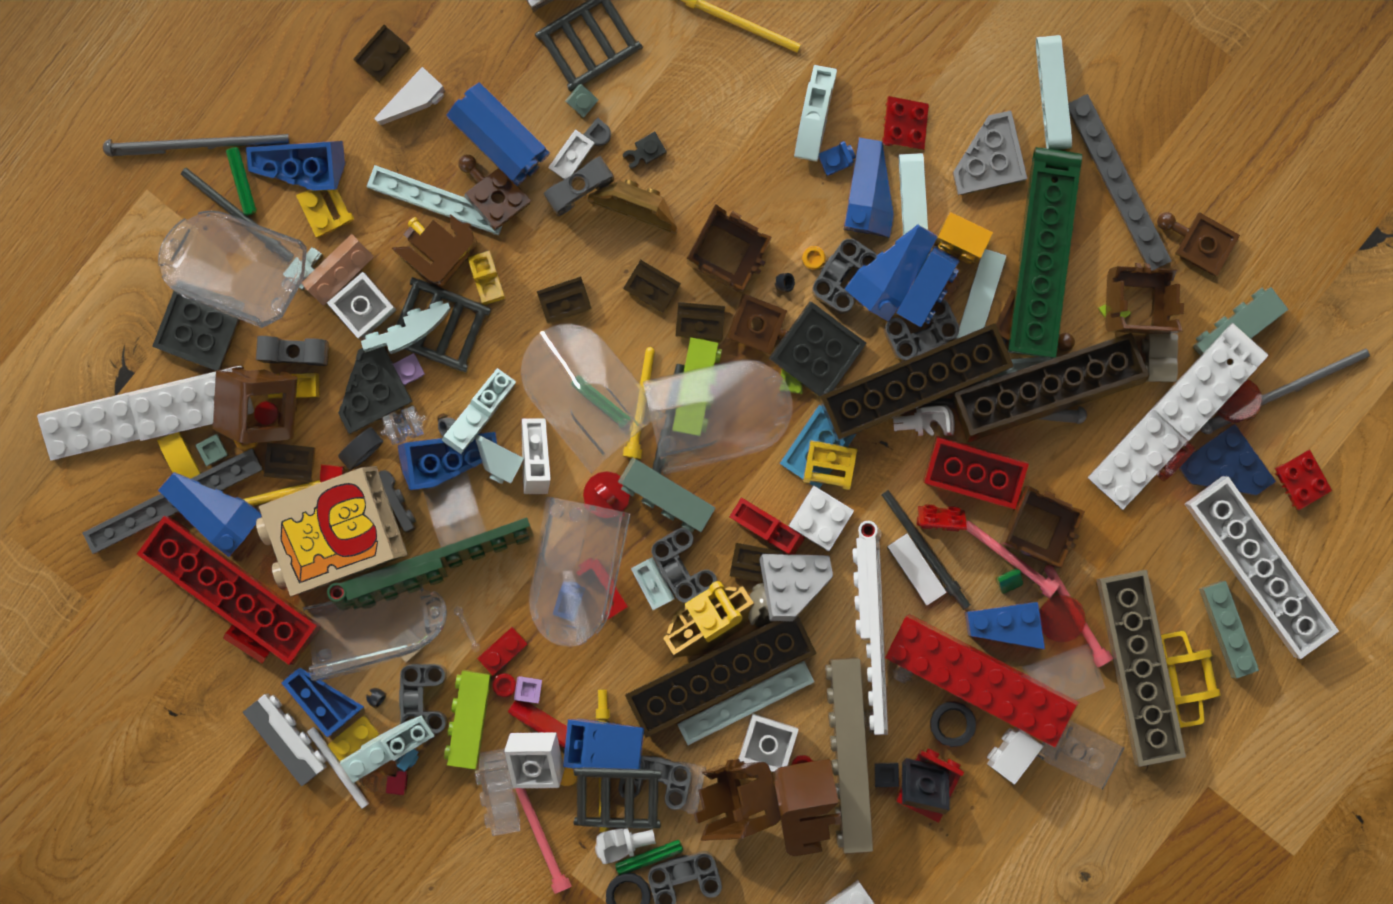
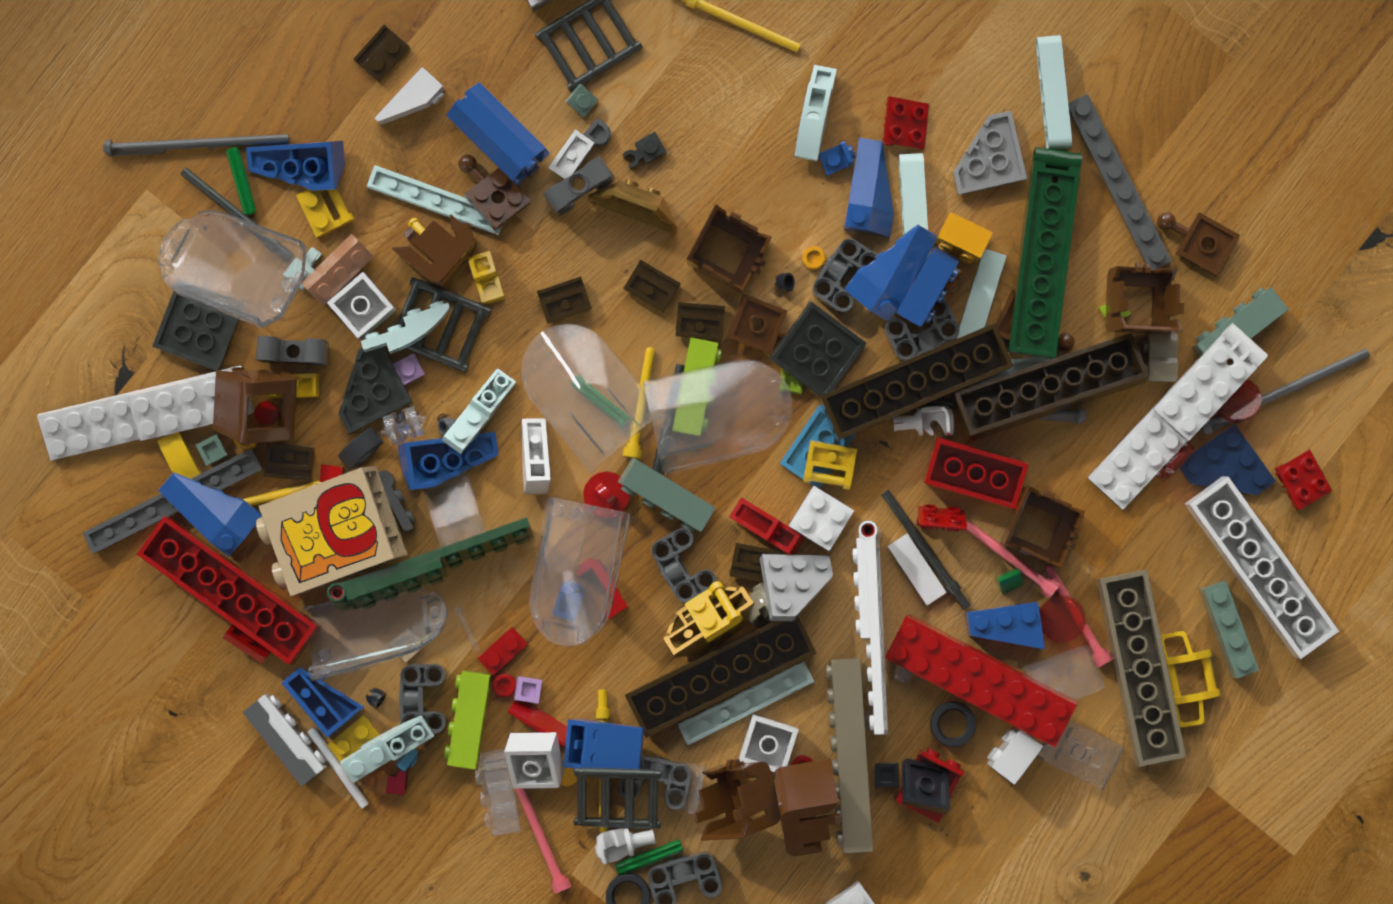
light aqua slope [475,435,524,484] -> none
light aqua plate [631,557,675,610] -> none

